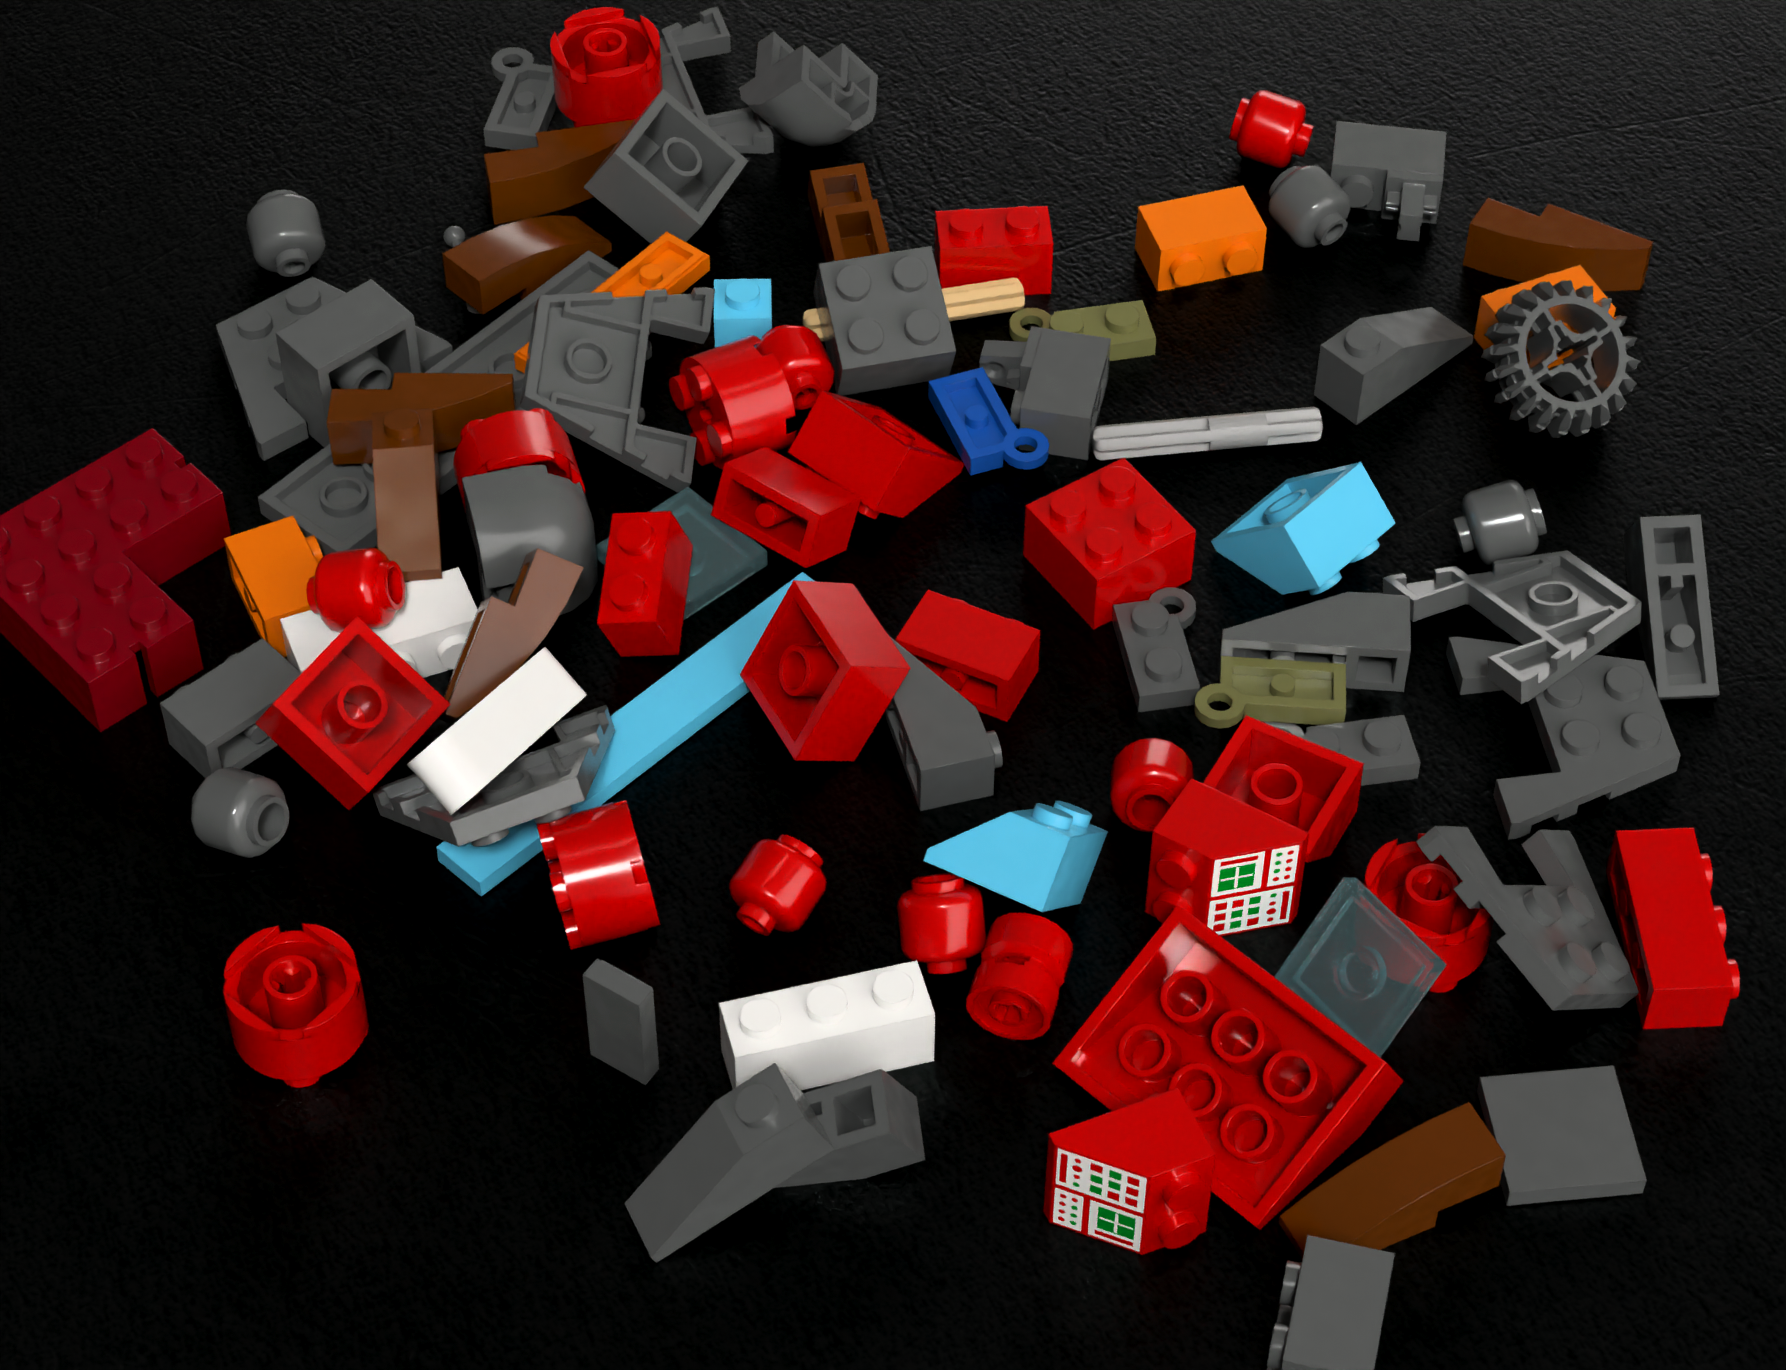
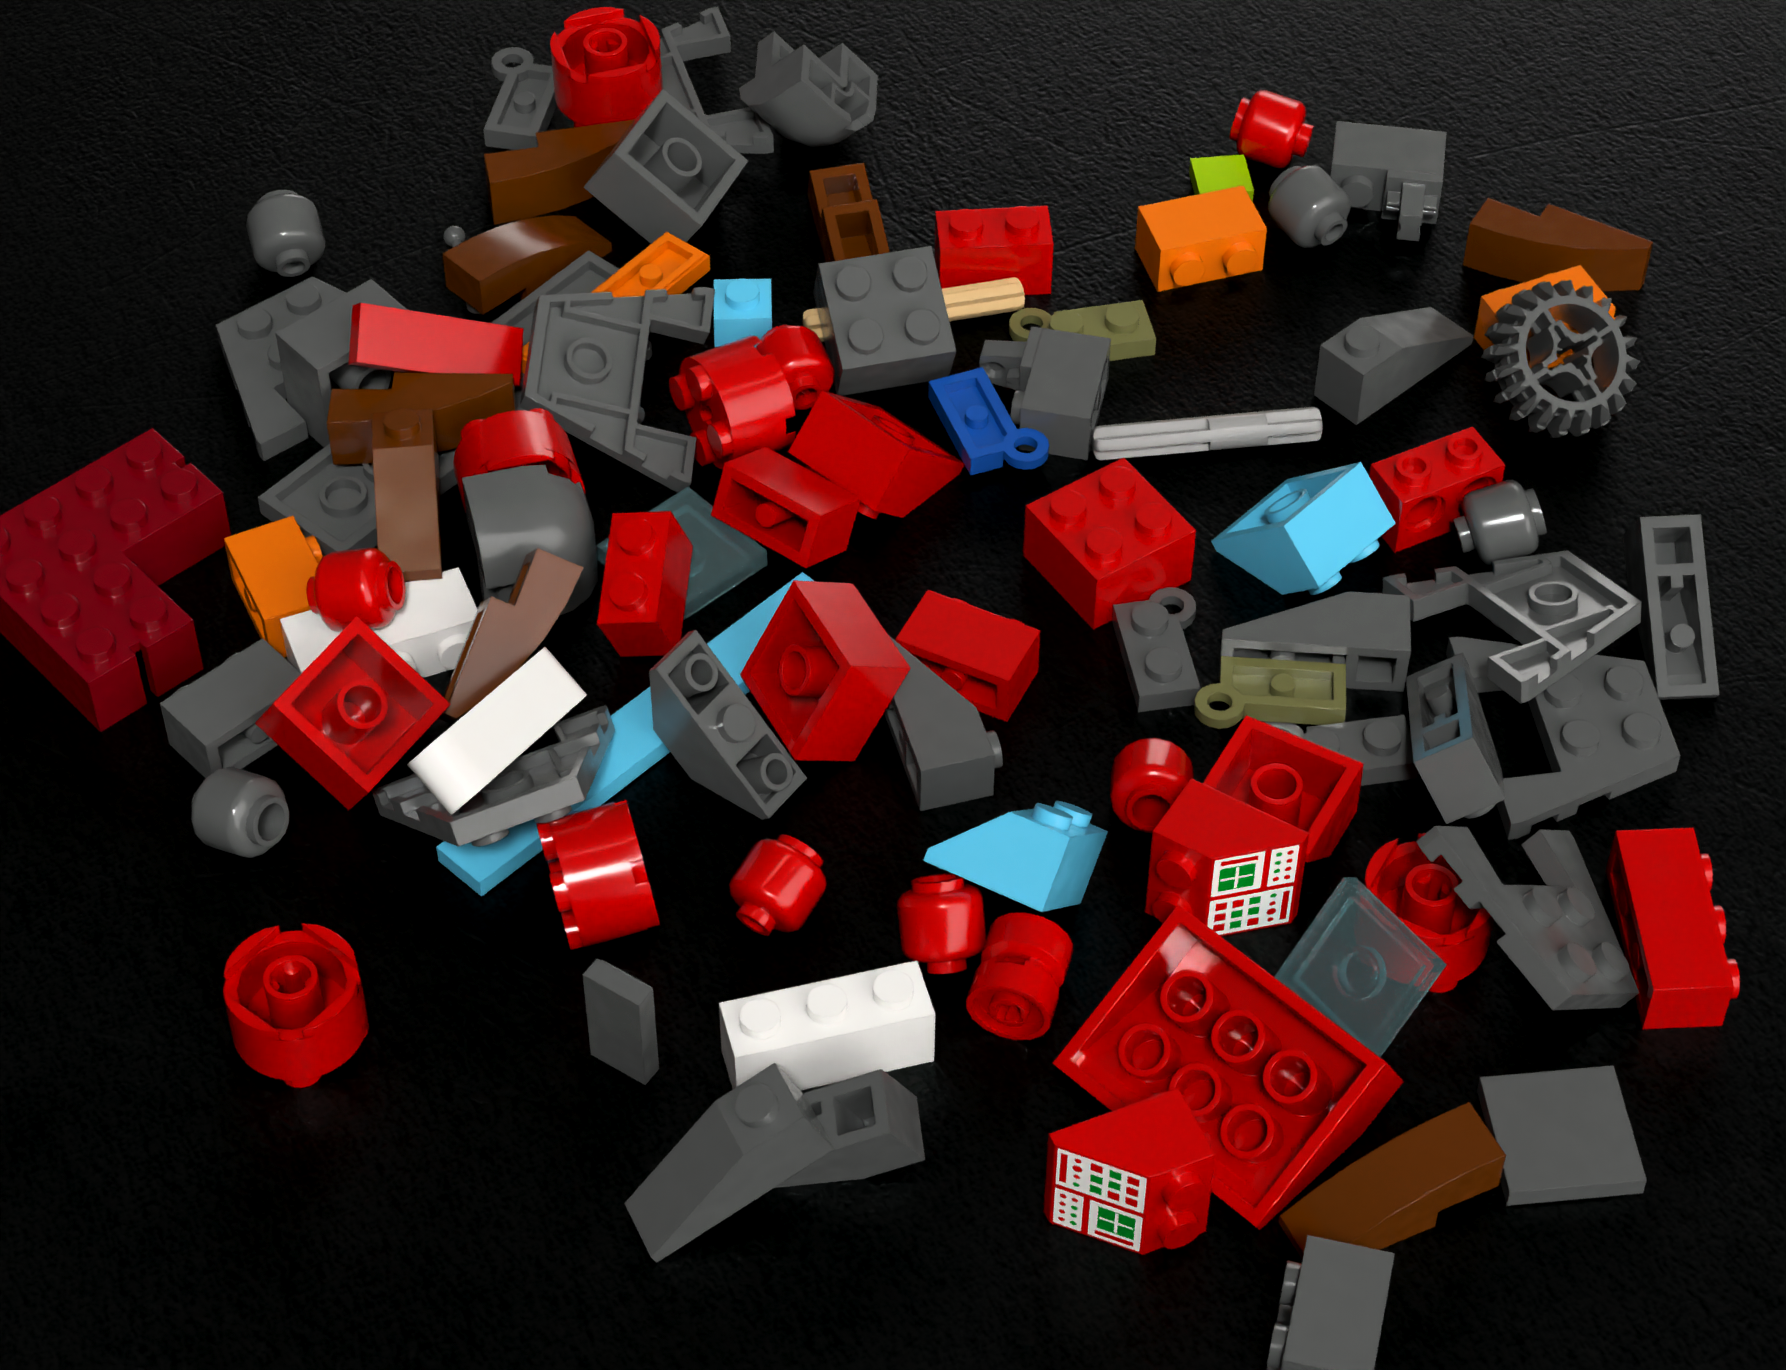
none -> tile [348,303,524,387]
none -> dark grey slope [649,630,807,820]
none -> lime tile [1189,154,1254,202]
none -> red brick [1369,426,1505,553]
none -> dark grey slope [1406,652,1506,824]

